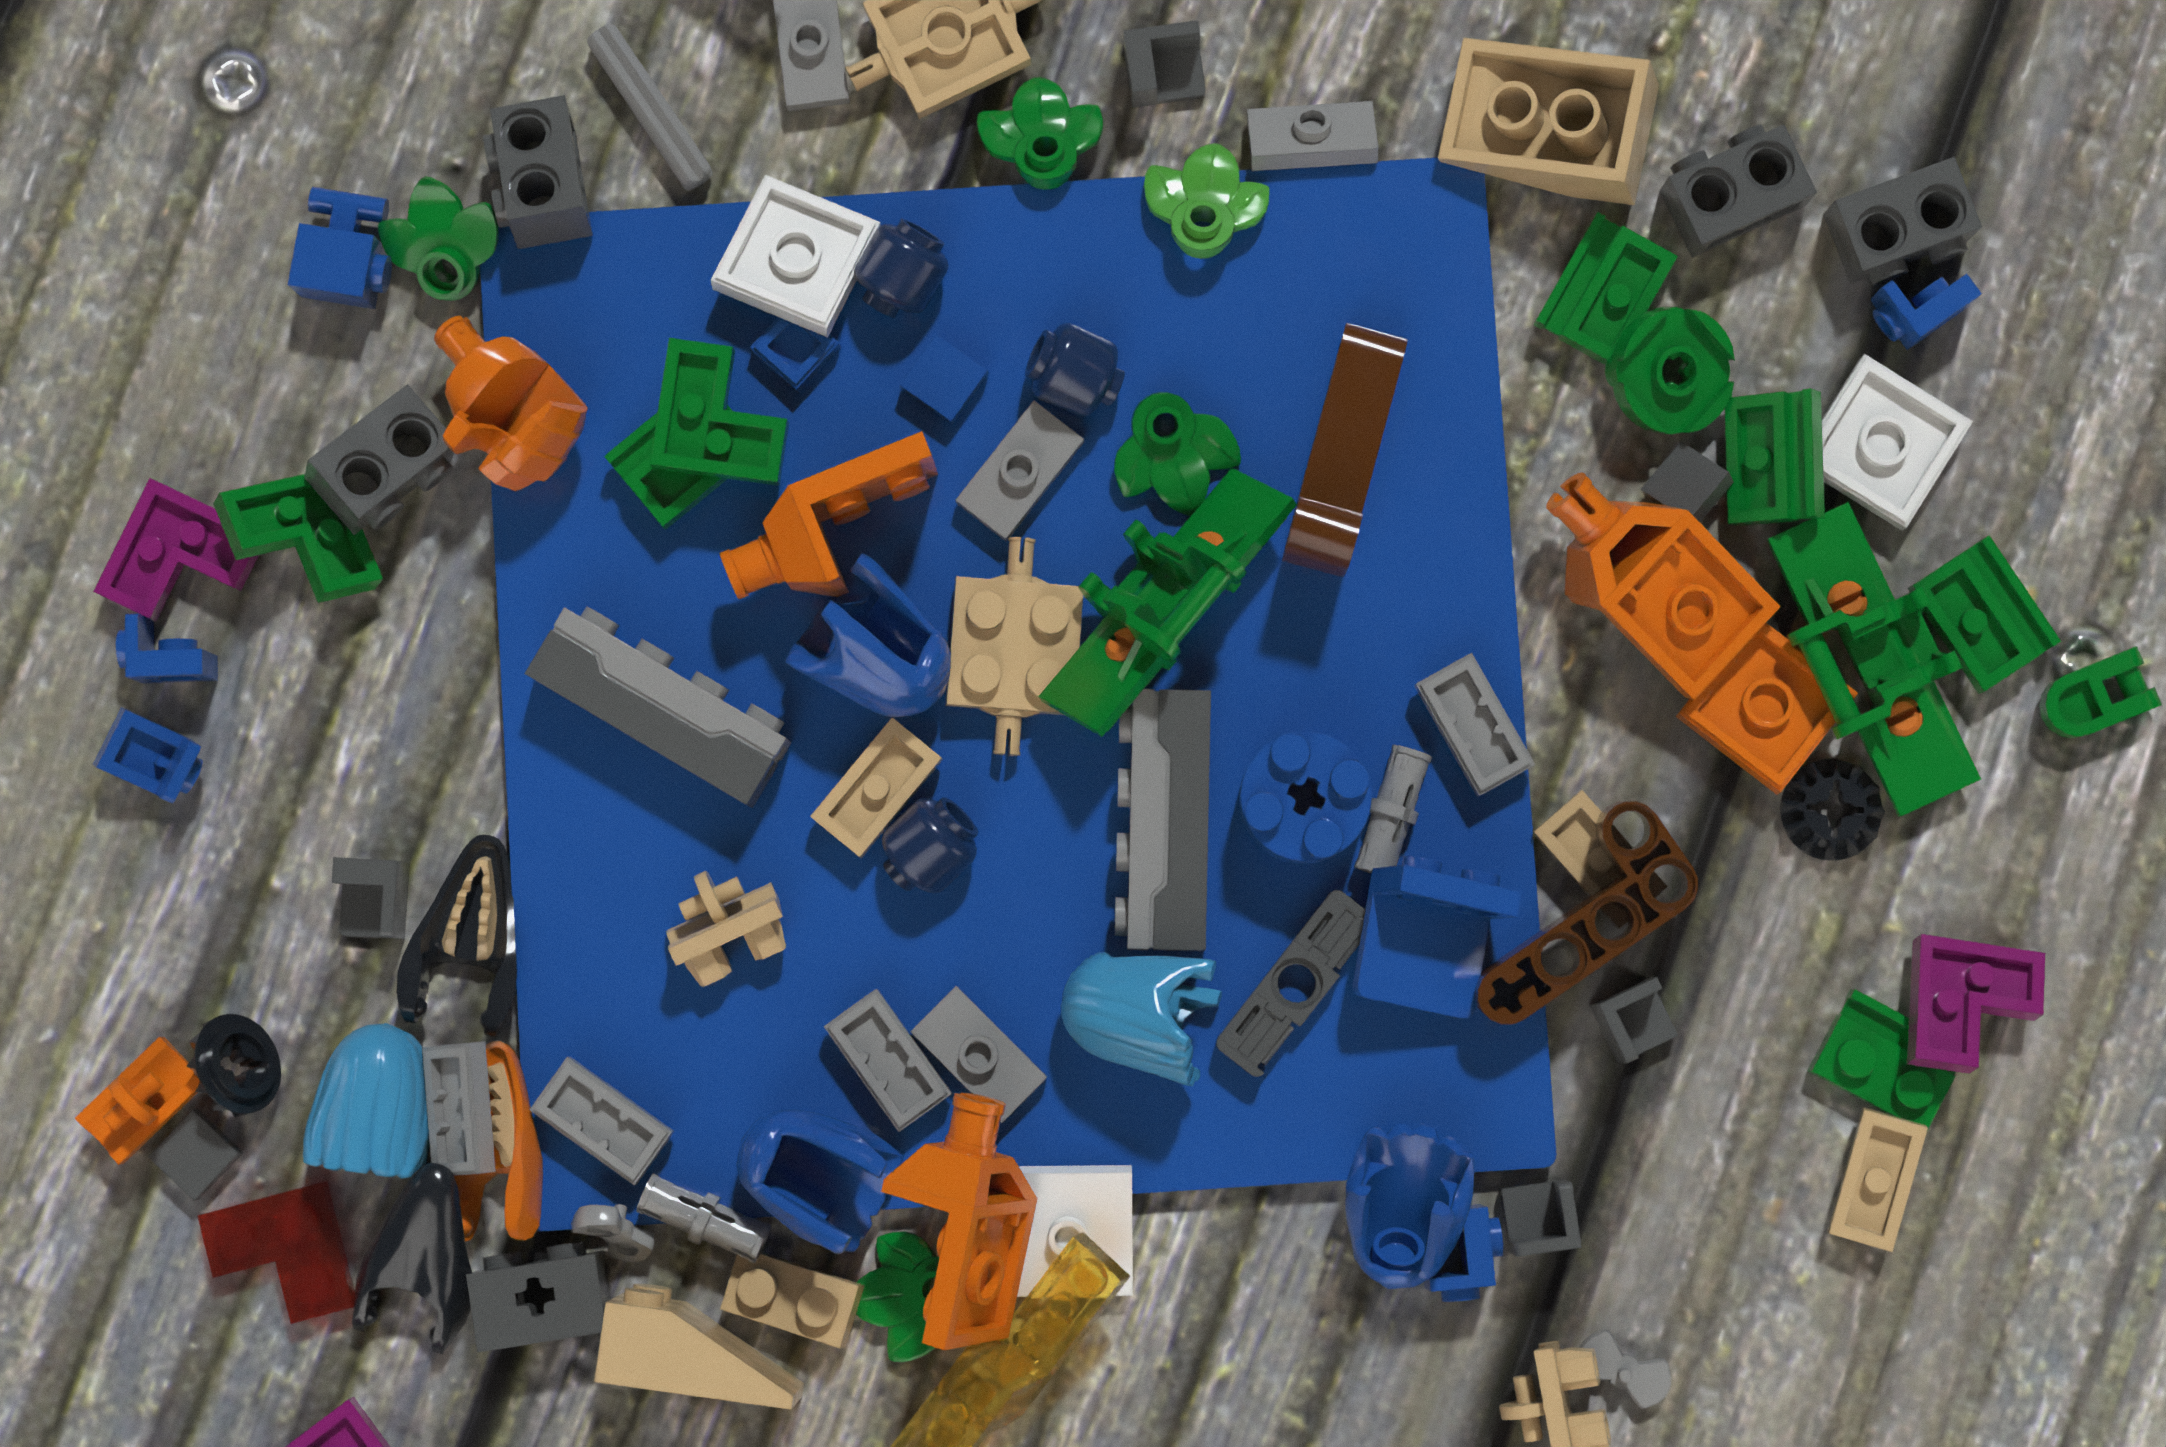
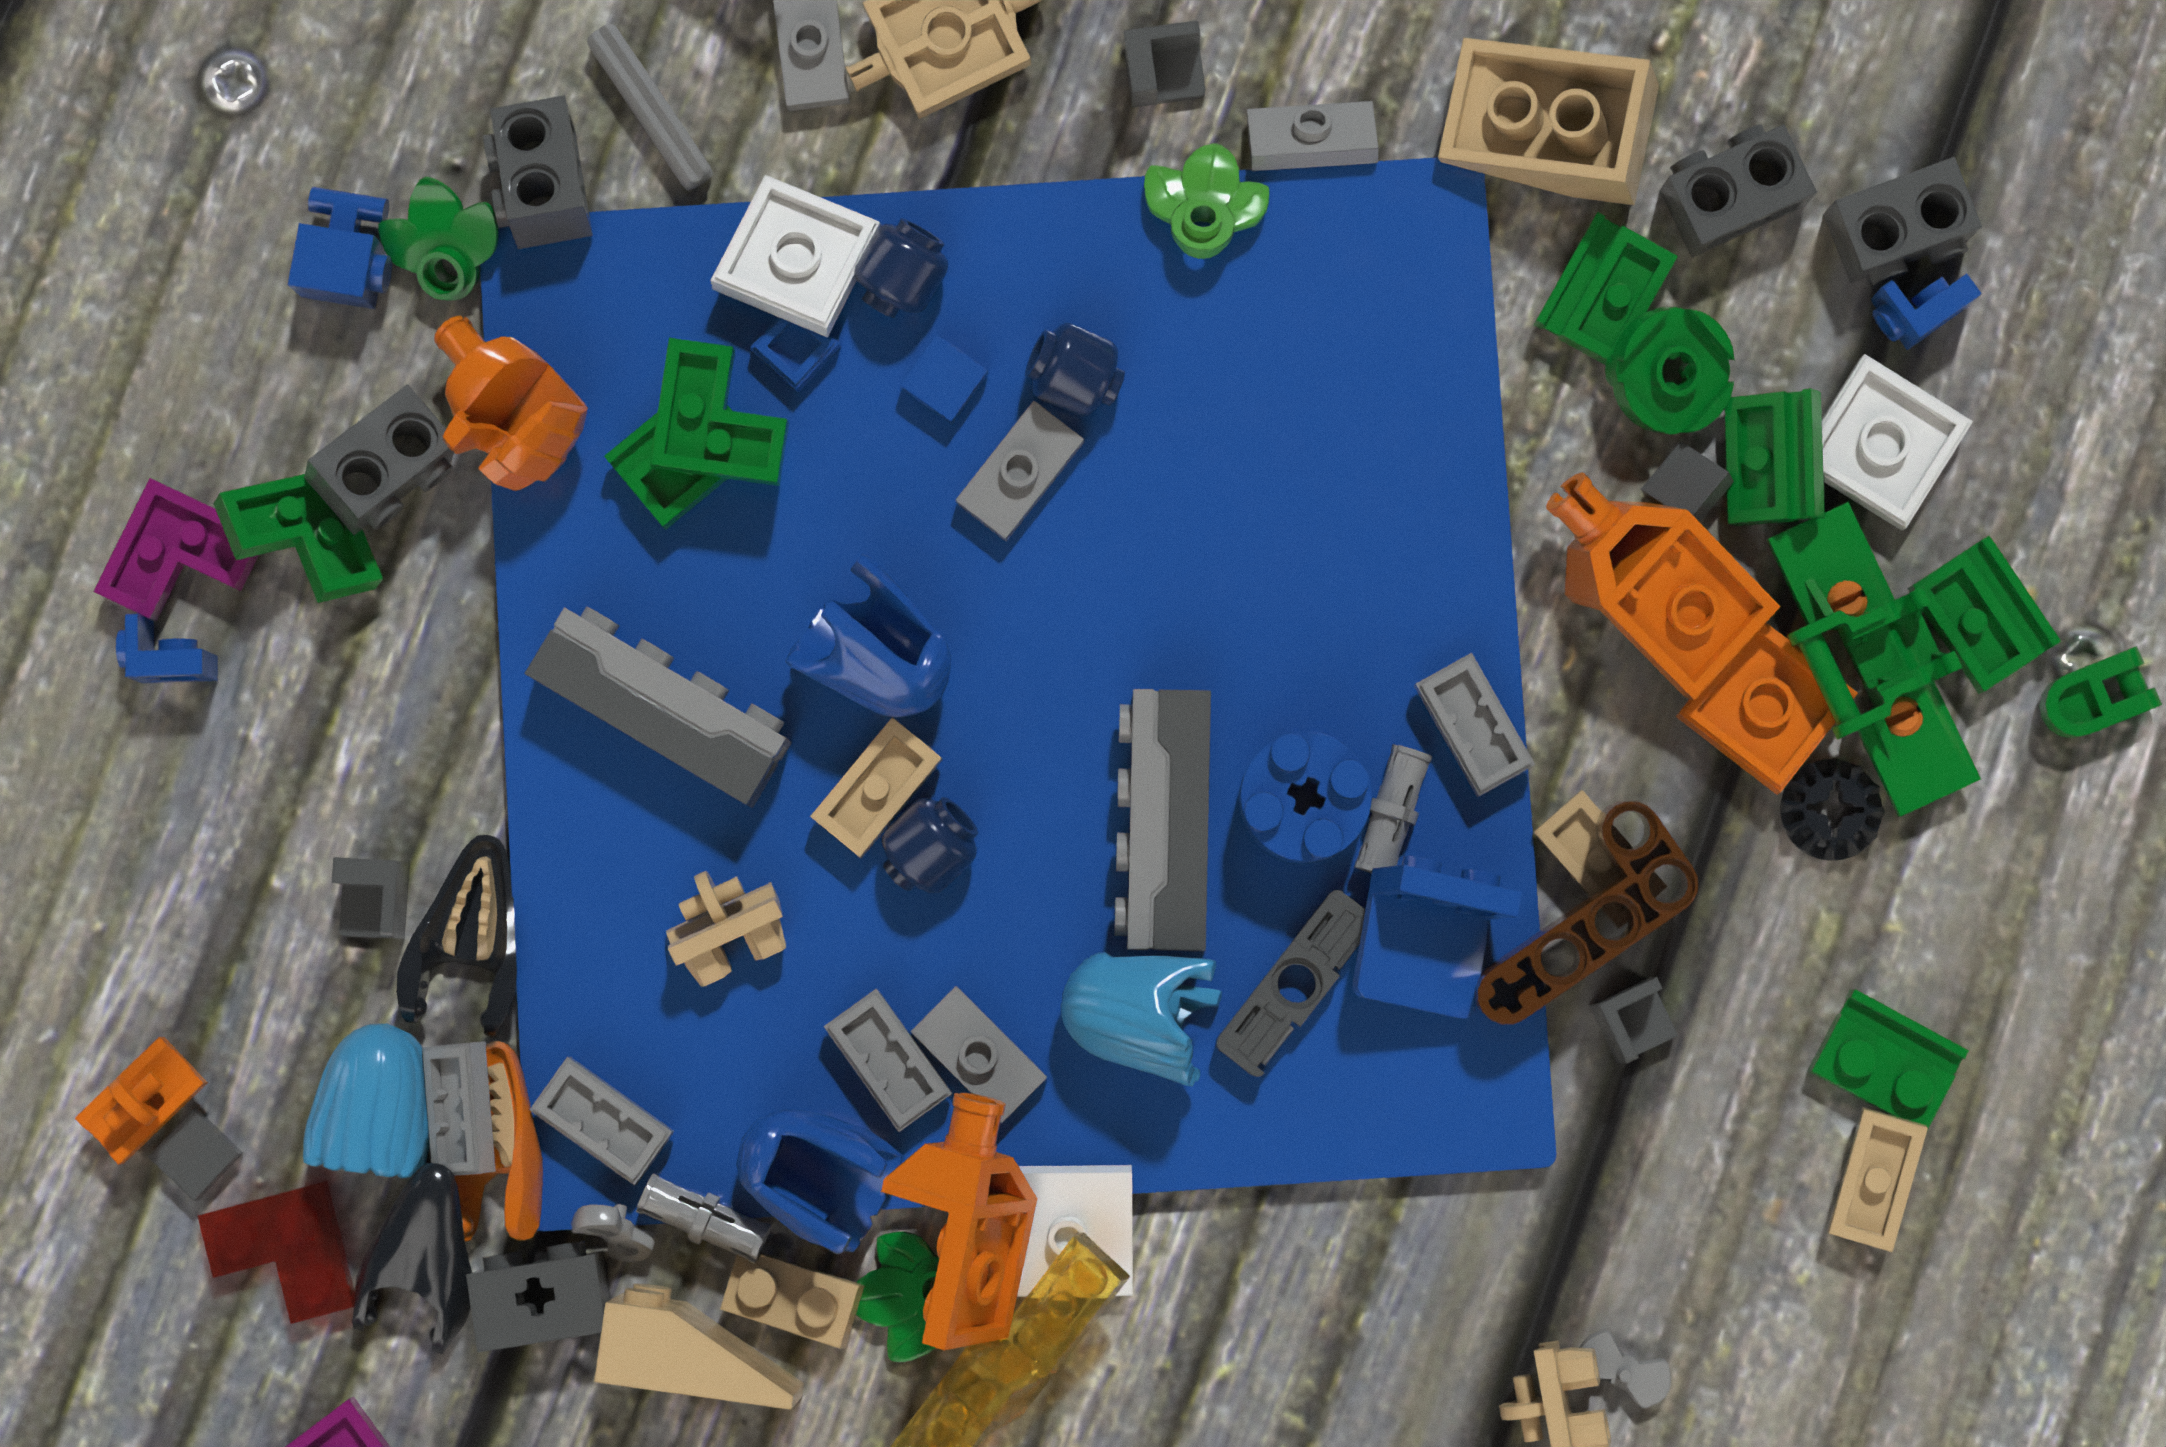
blue bracket [93,707,203,804] -> none
black gear [186,1014,281,1118] -> none
orange plate [719,431,938,599] -> none
tan plate [945,537,1083,756] -> none
green plate [977,77,1103,190] -> none
green piece [1038,468,1297,737] -> none
green plate [1114,392,1241,516] -> none
reddish brown beam [1282,323,1408,577] -> none
blue hair [1345,1123,1475,1289] -> none
blue bracket [1424,1204,1503,1302] -> none
dark grey panel [1499,1179,1582,1257] -> none
magenta plate [1907,934,2046,1074] -> none

